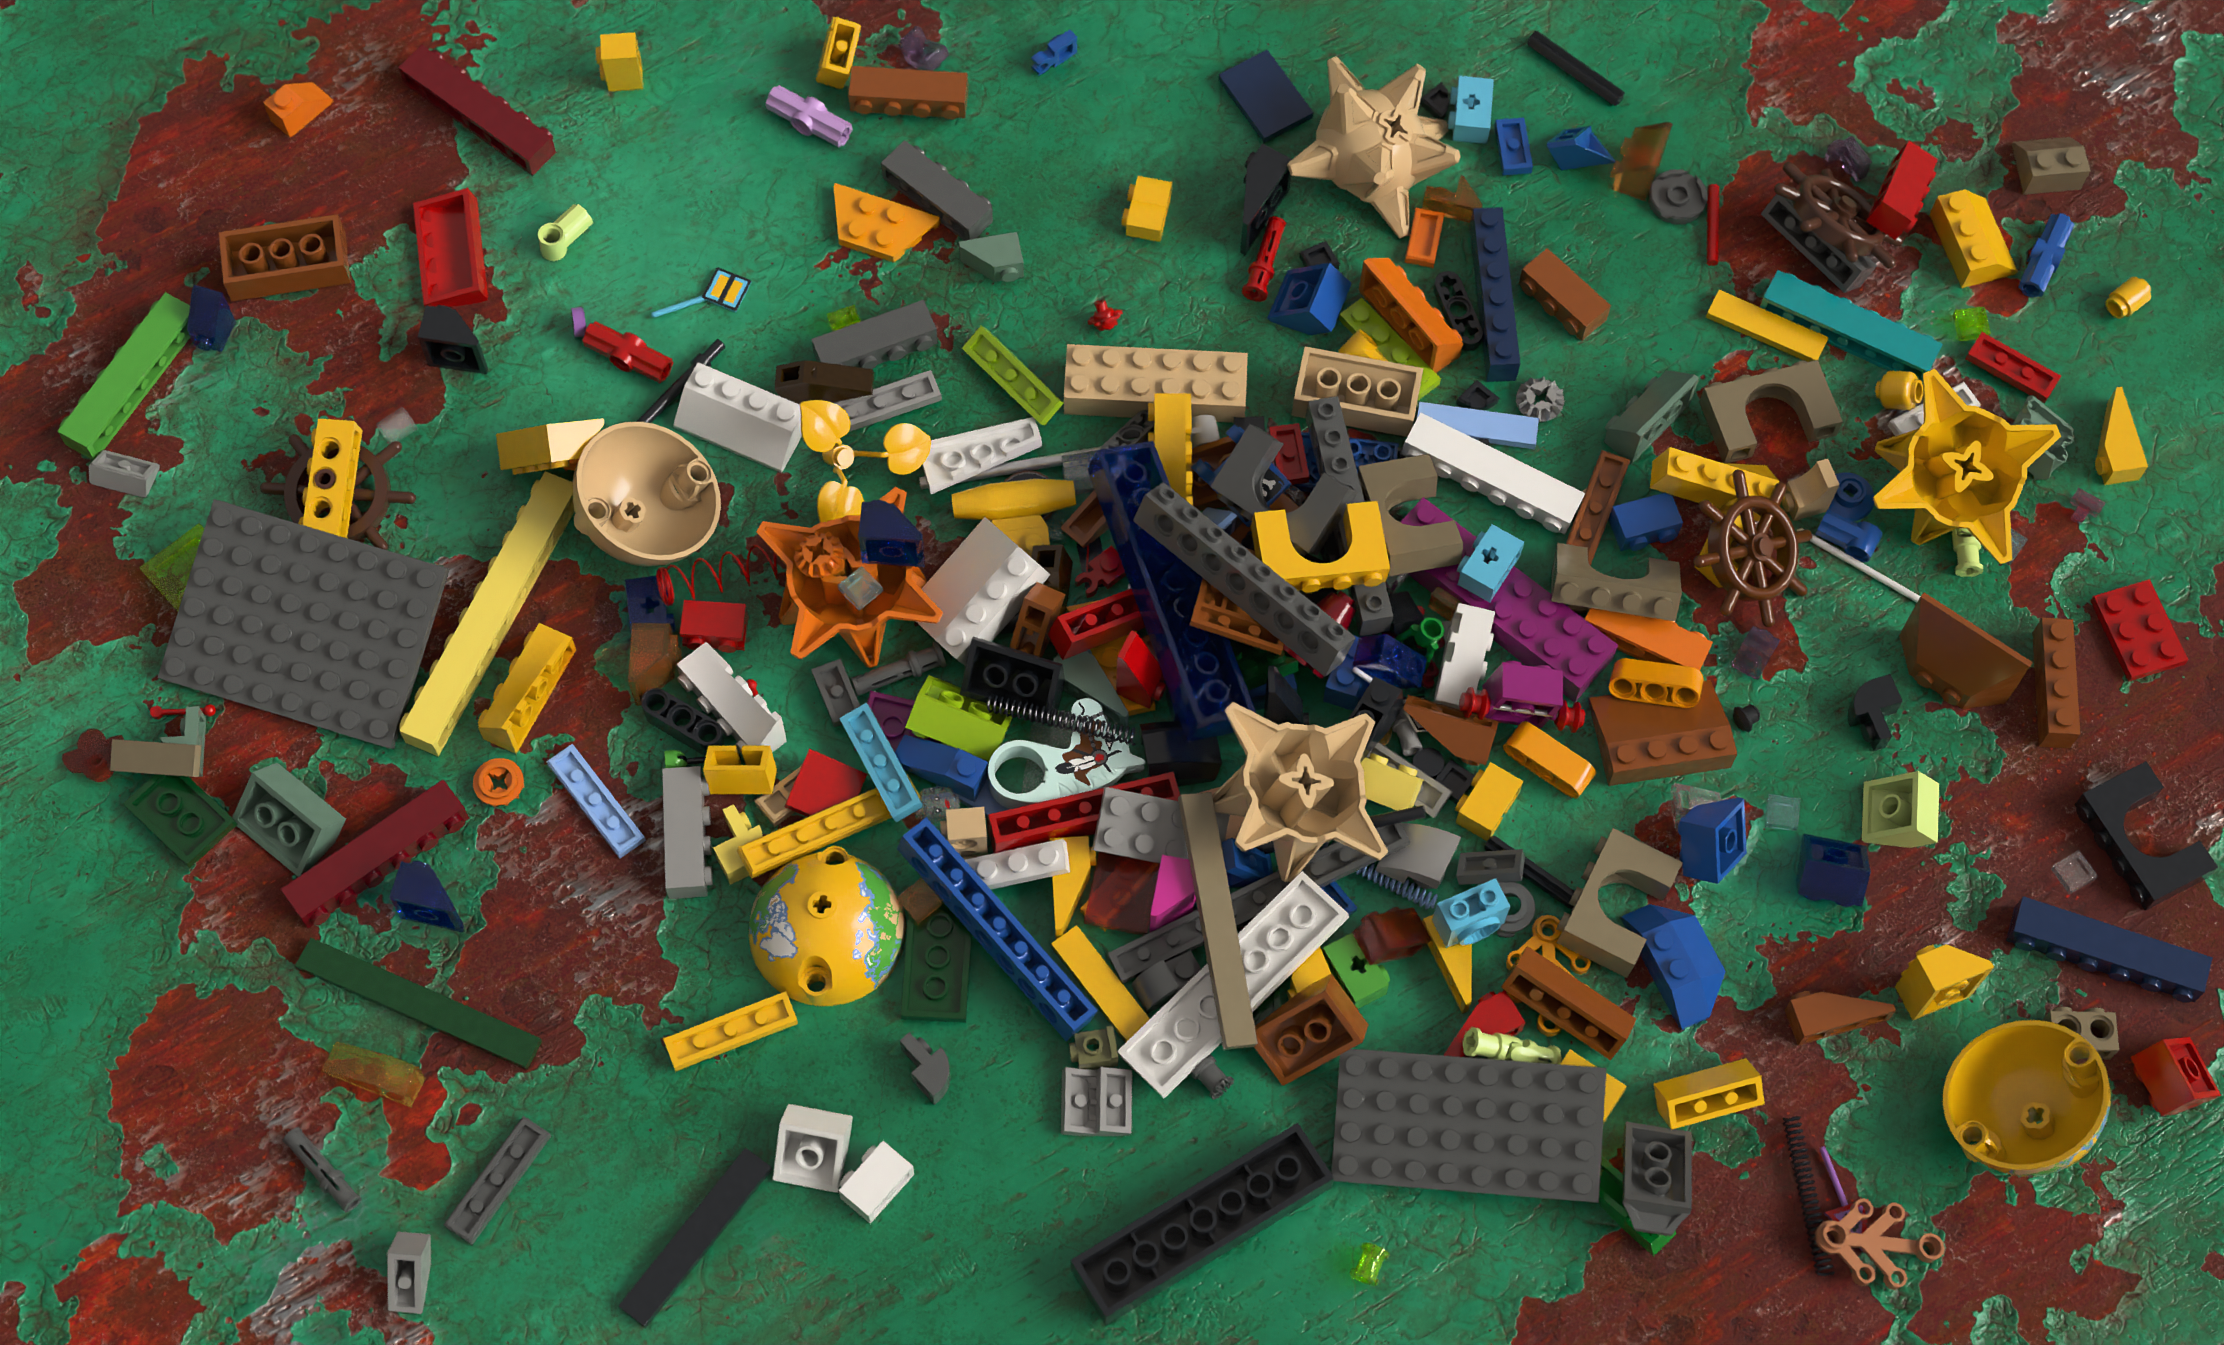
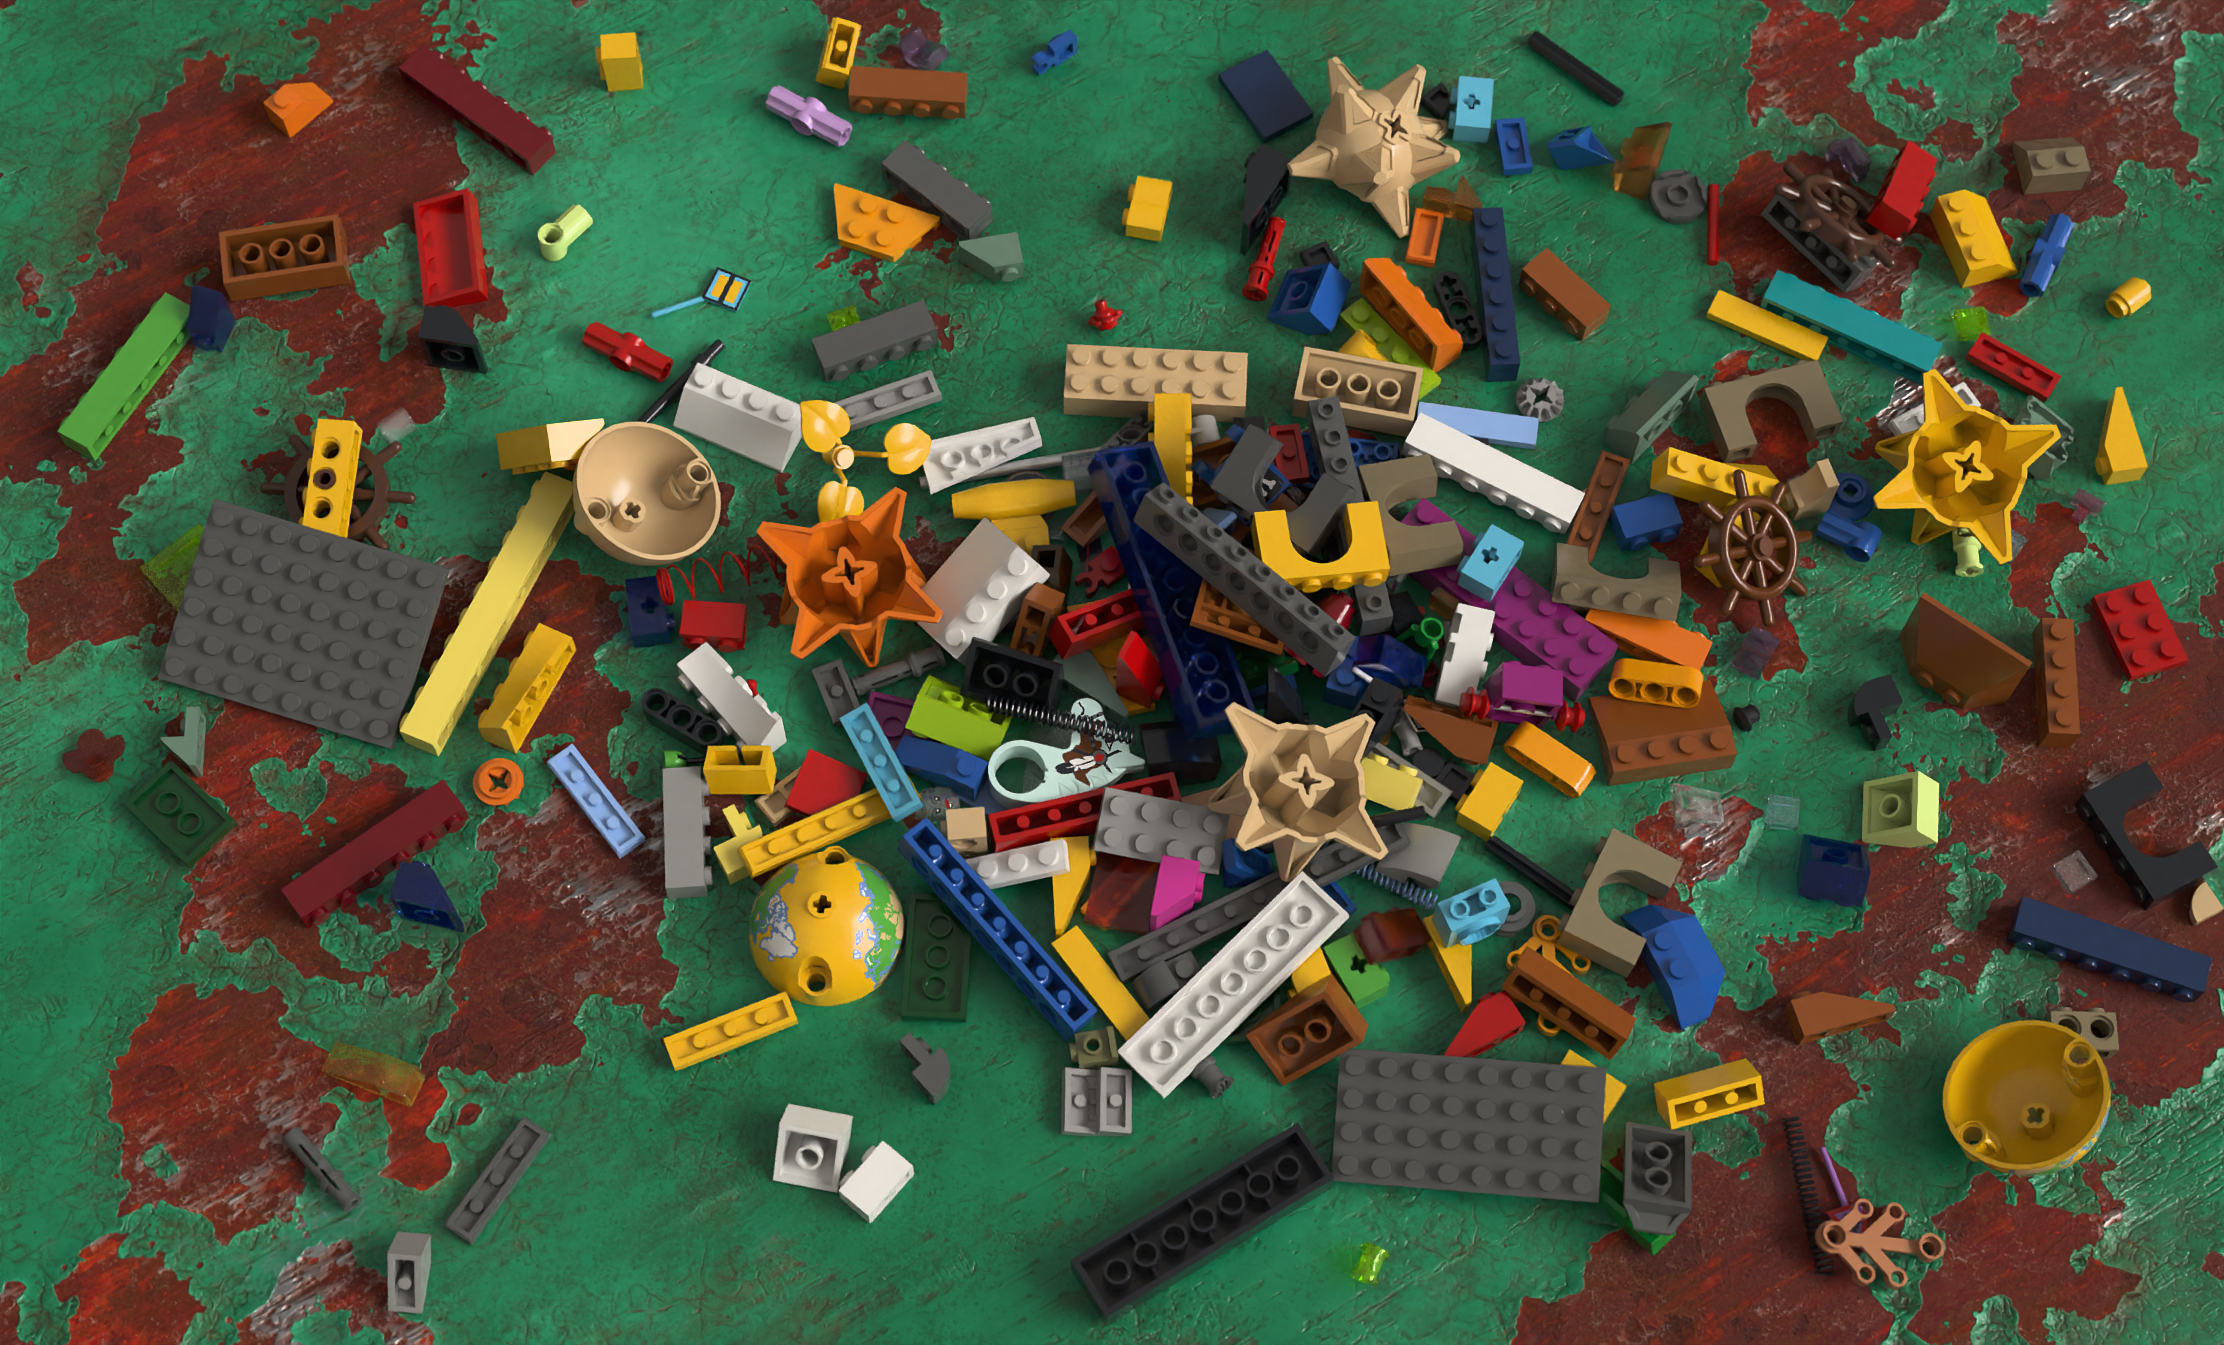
light grey slope [89,450,160,498] -> none
dark tan tile [110,739,201,777] -> none
red hinge [150,704,216,719] -> none
sand green slope [232,763,346,877] -> none
dark green tile [295,938,542,1070] -> none
medium lavender tile [571,307,586,338] -> none
black tile [618,1148,772,1328] -> none
clear orange slope [628,623,682,706] -> none
dark brown slope [774,360,874,404] -> none
orange gear [793,530,844,578] -> none
clear light blue tile [838,566,883,611] -> none
clear blue slope [858,500,925,567] -> none
clear orange tile [897,877,943,924] -> none
lime plate [962,326,1064,426] -> none
dark tan tile [1178,792,1258,1050] -> none
black tile [1456,380,1499,410] -> none
dark grey plate [1456,849,1525,885] -> none
yellowish green piece [1463,1027,1562,1064] -> none
blue slope [1678,797,1747,884] -> none
white axle [1797,528,1921,603] -> none
yellow head [1875,371,1923,410] -> none
yellow slope [1895,944,1994,1021] -> none
red slope [2131,1037,2221,1116] -> none
none -> tan tile [2189,882,2224,926]

